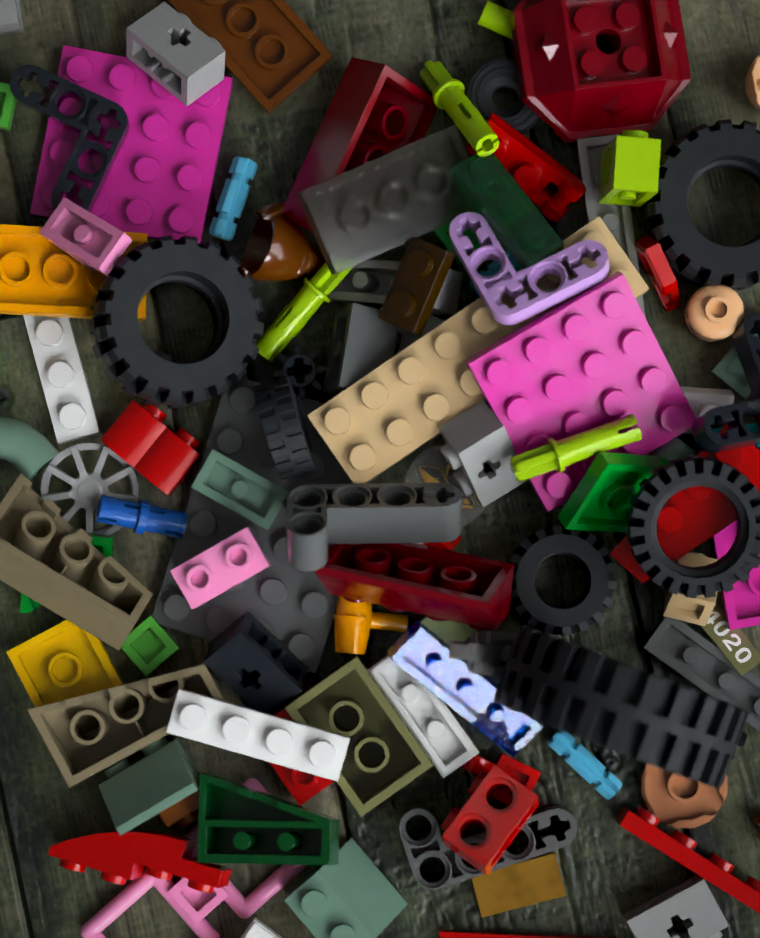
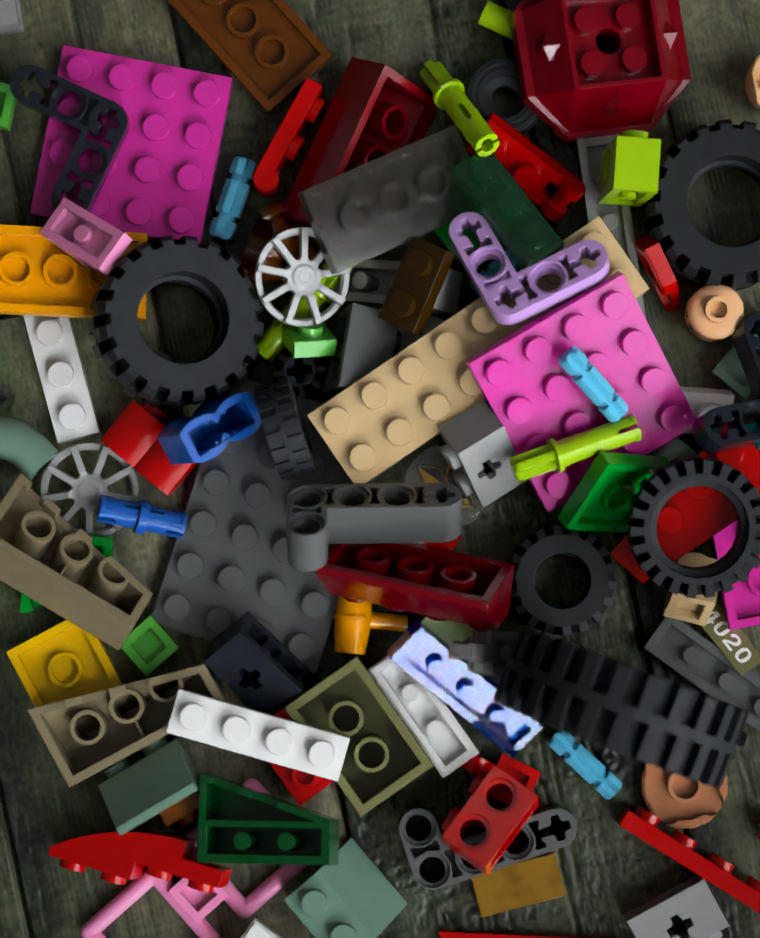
light grey brick [126,1,226,106] -> none
bright pink brick [170,527,271,609] -> none
sand green plate [191,449,289,530] -> none
none -> blue brick [157,392,262,465]
none -> red plate [253,77,326,198]
none -> light grey wheel [255,227,351,327]
none -> bright green plate [282,323,337,358]
none -> medium azure axle [558,346,629,422]

